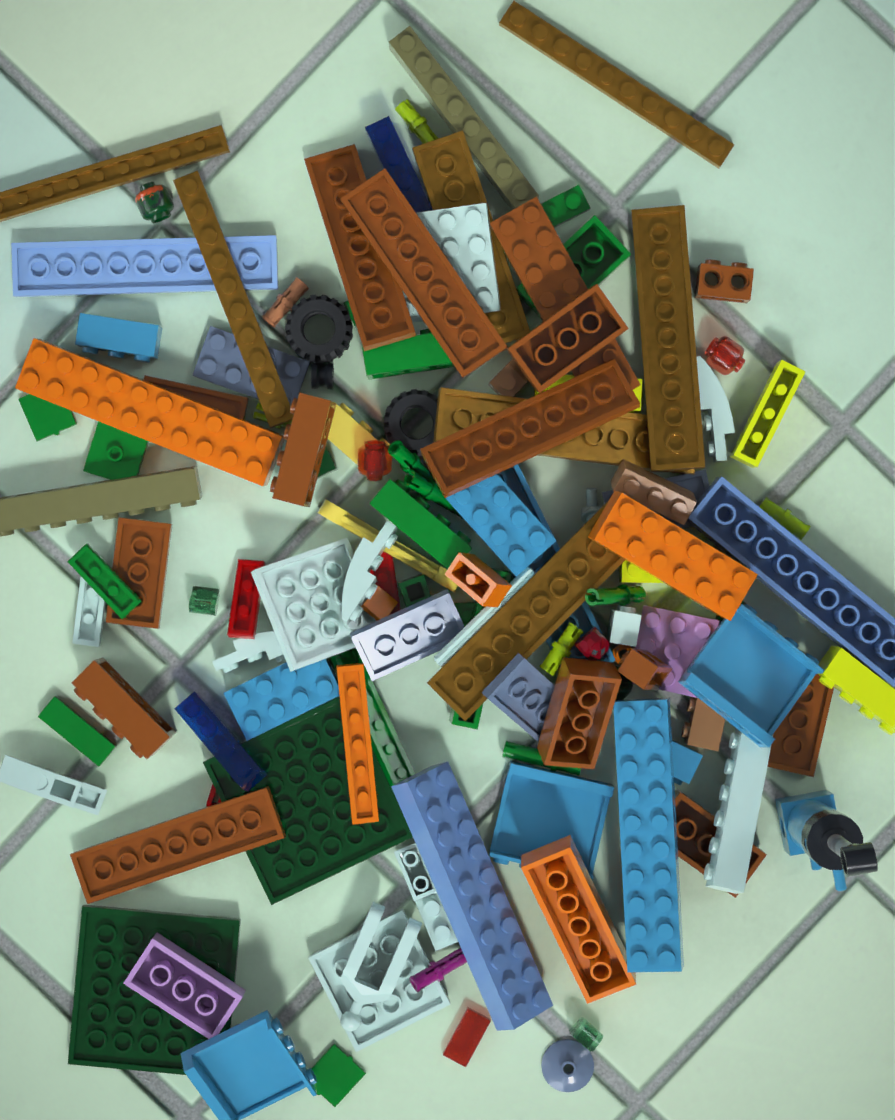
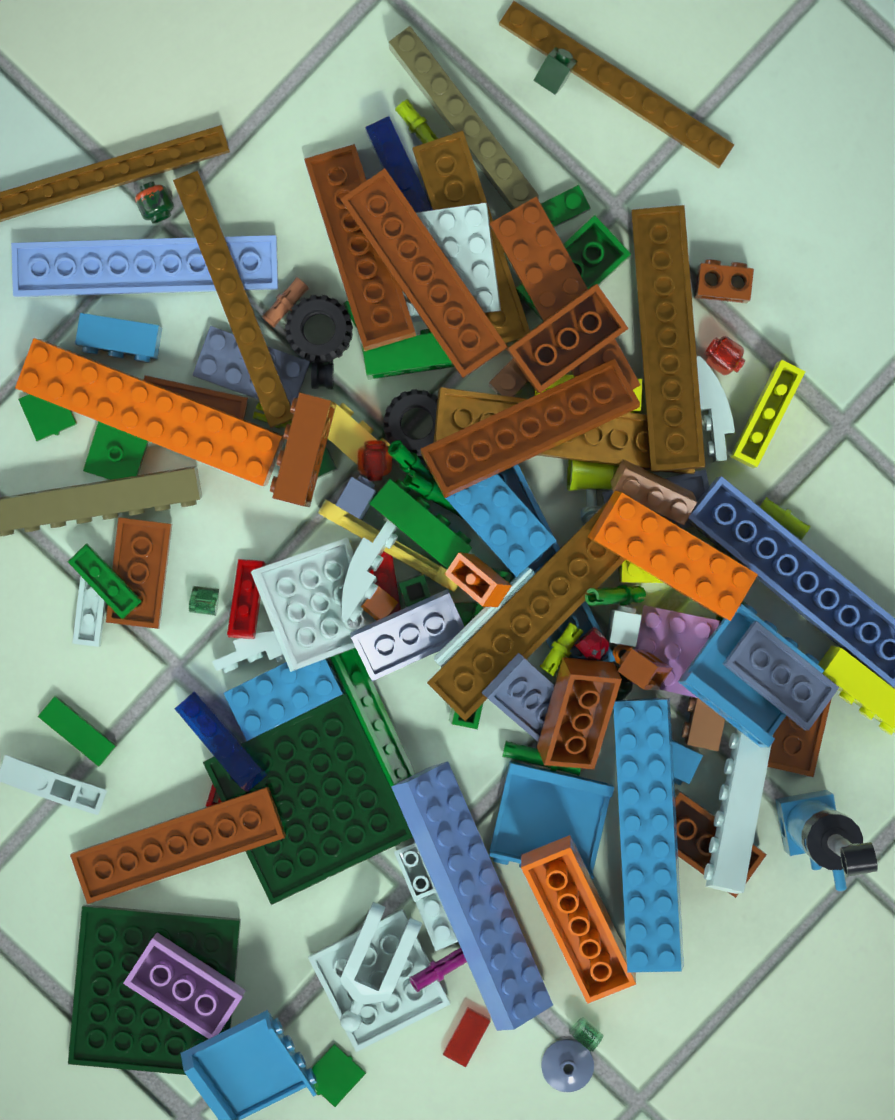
dark orange brick [71,658,177,759] -> none
orange plate [336,663,379,825] -> none
none -> sand blue brick [336,475,378,520]
none -> dark green brick [533,47,578,95]
none -> lime plant [567,459,619,491]
none -> sand blue plate [723,621,839,730]

